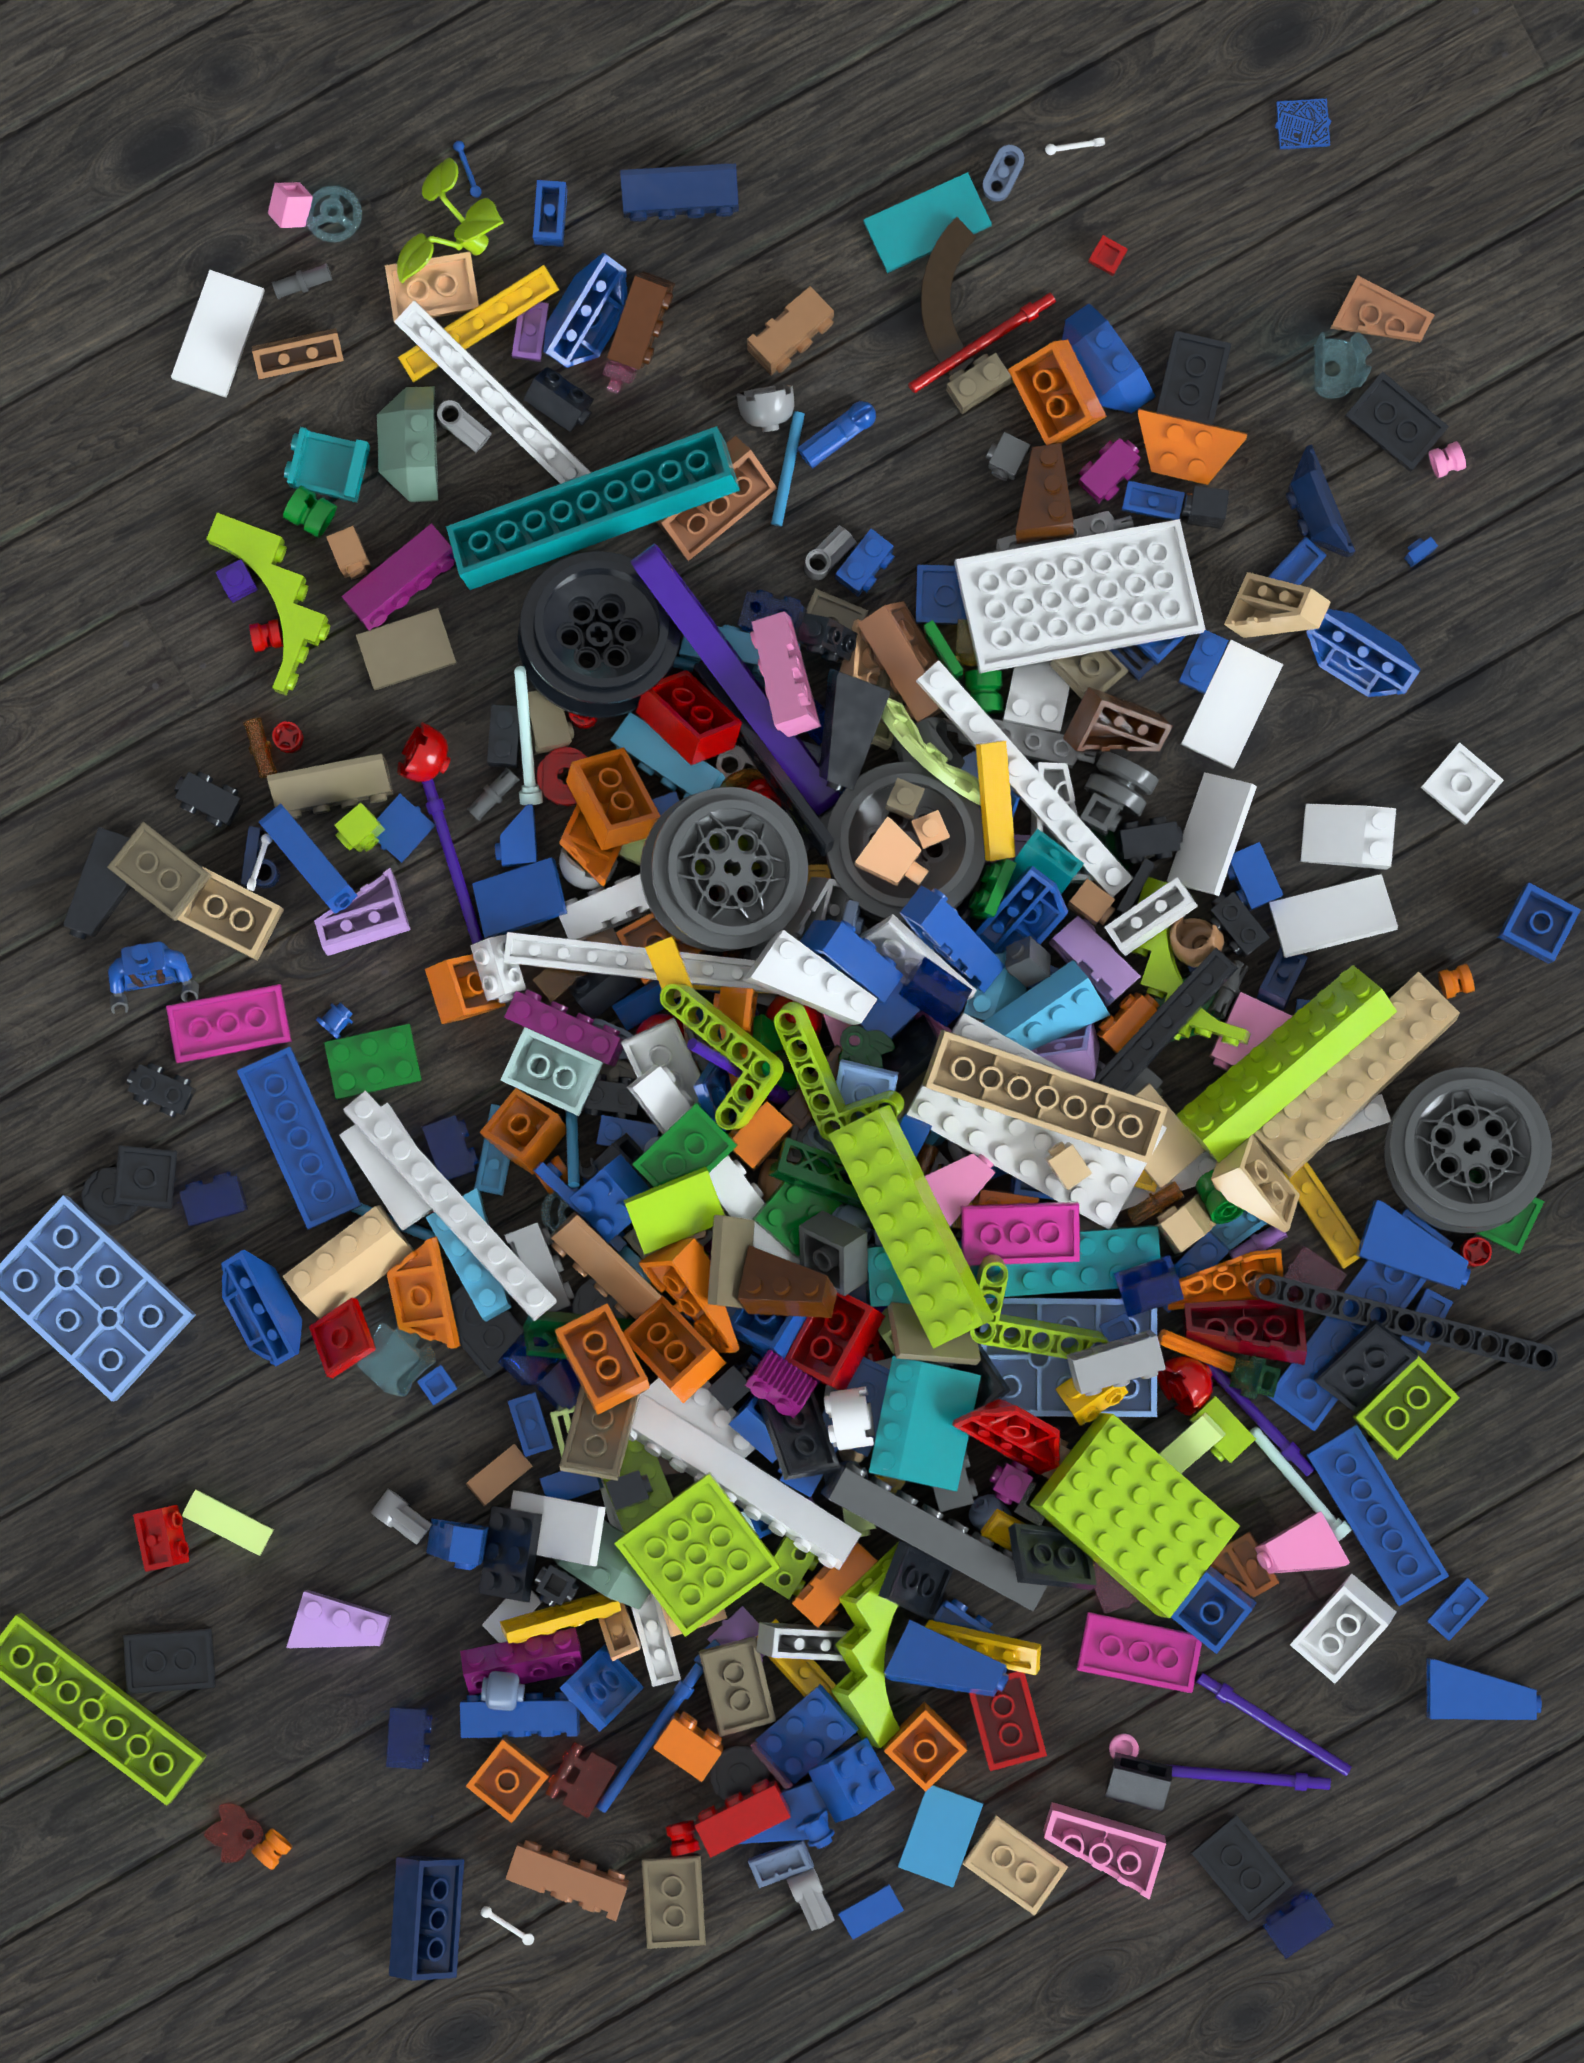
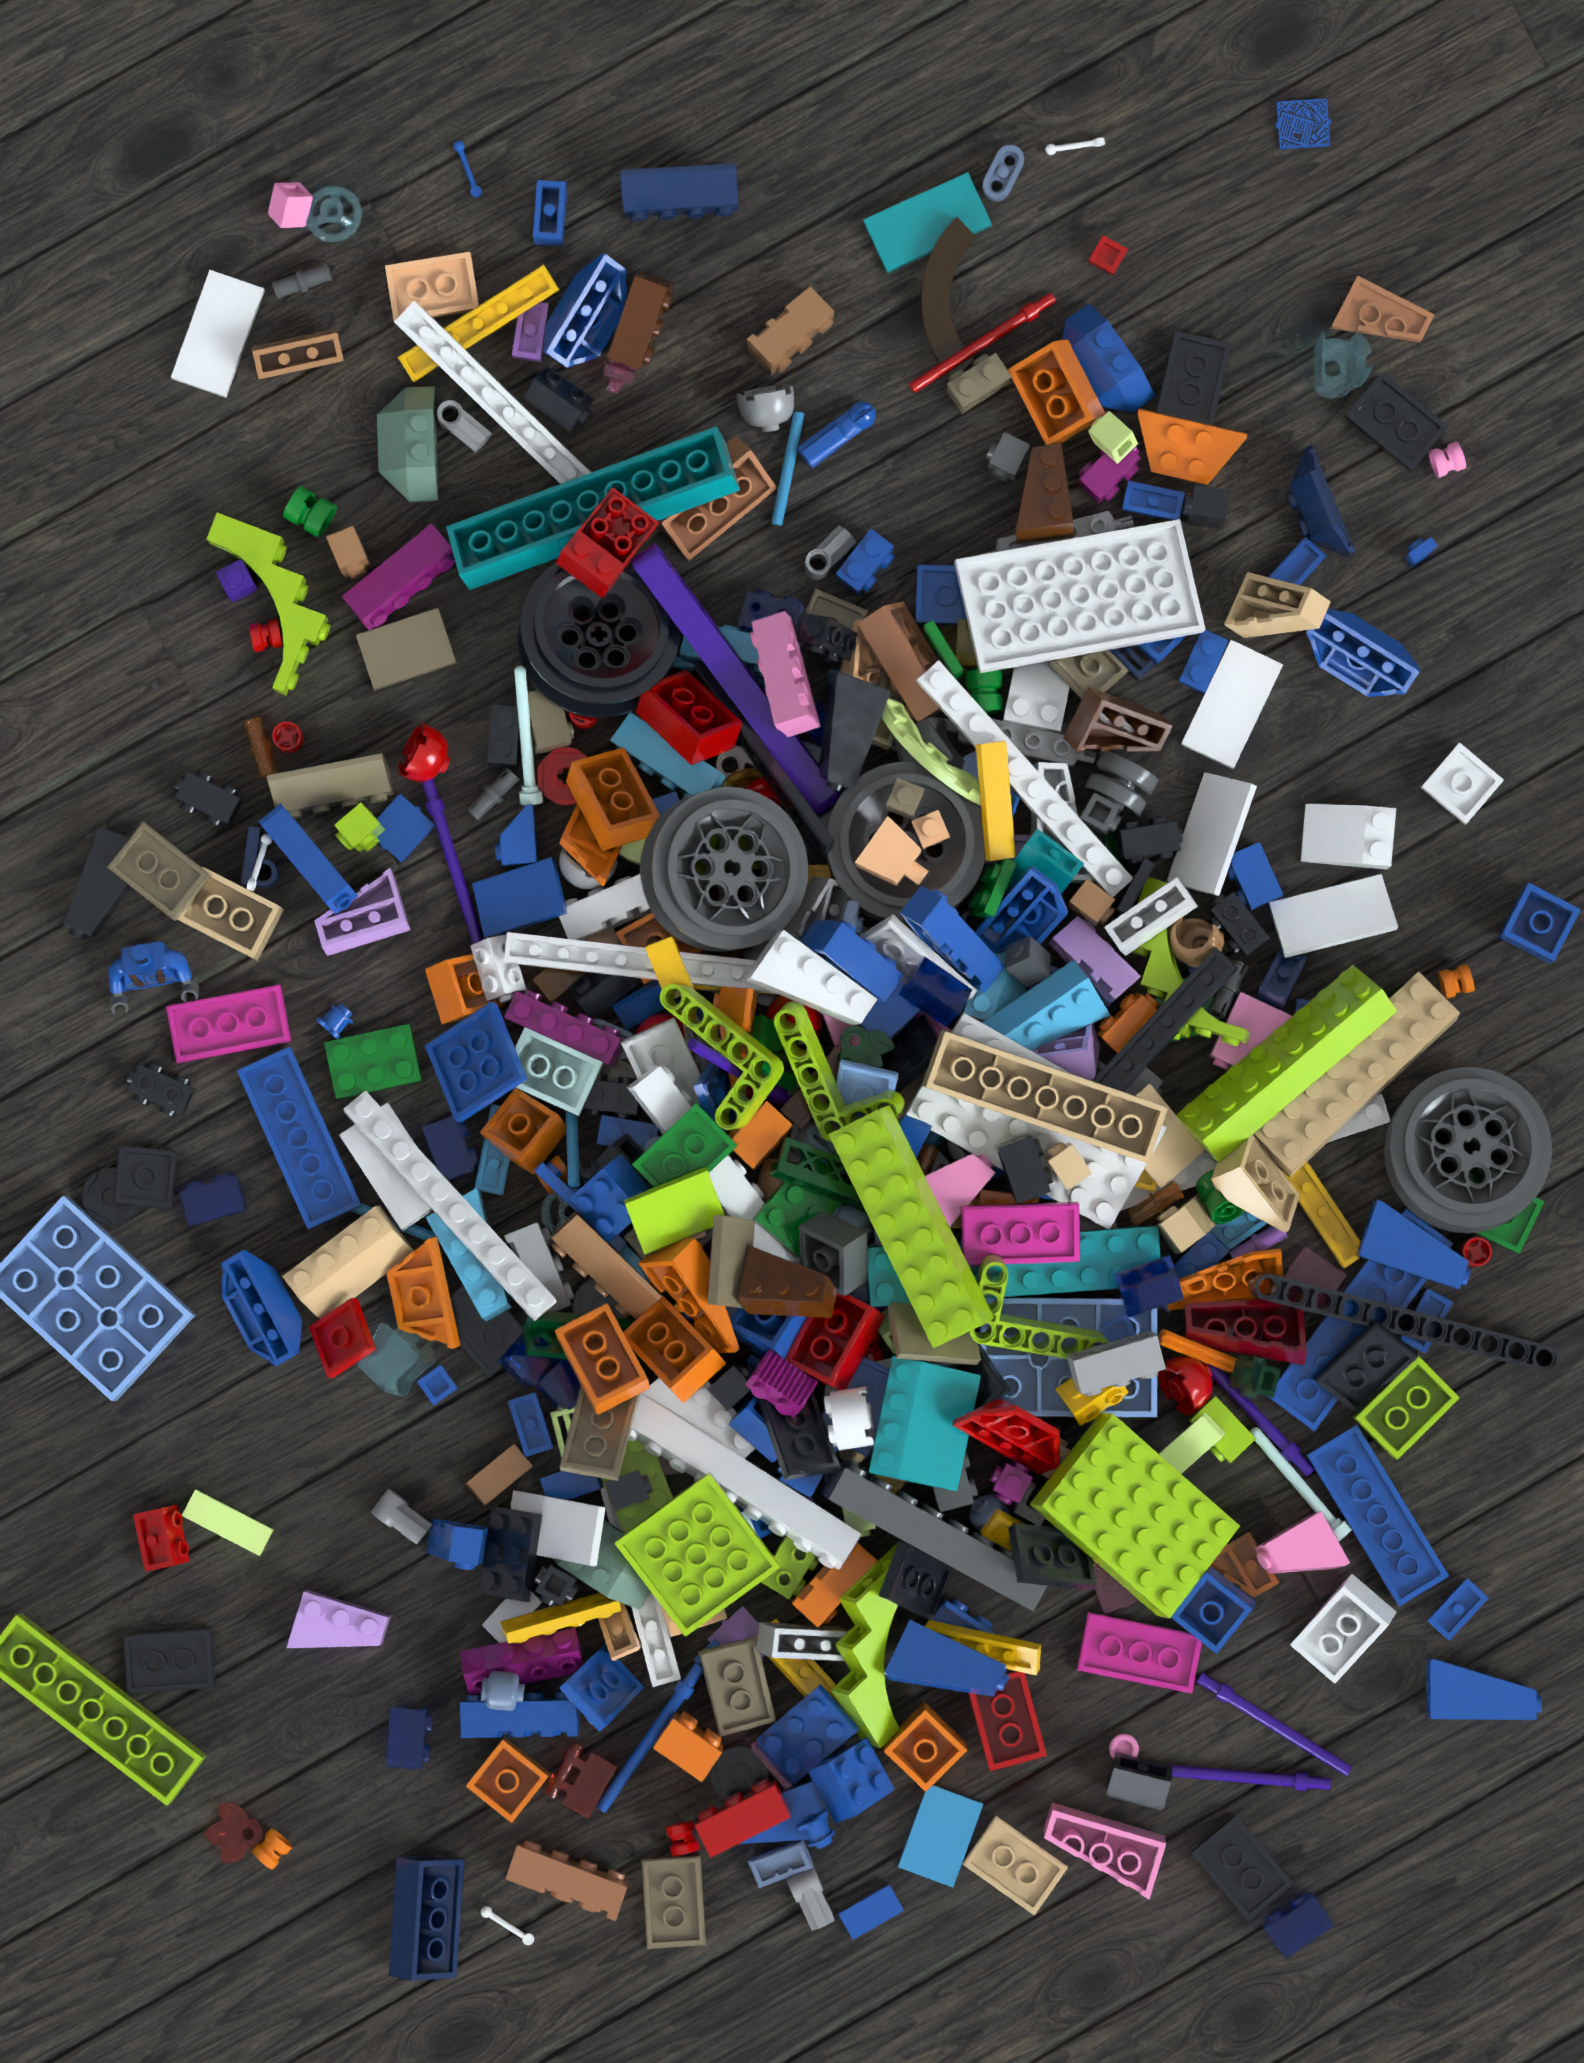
teal panel [284,427,371,503] -> none
lime plant [397,158,504,284] -> none
none -> blue plate [425,1002,527,1122]
none -> red slope [556,488,659,599]
none -> black brick [995,1134,1053,1203]
none -> yellowish green brick [1088,411,1138,464]

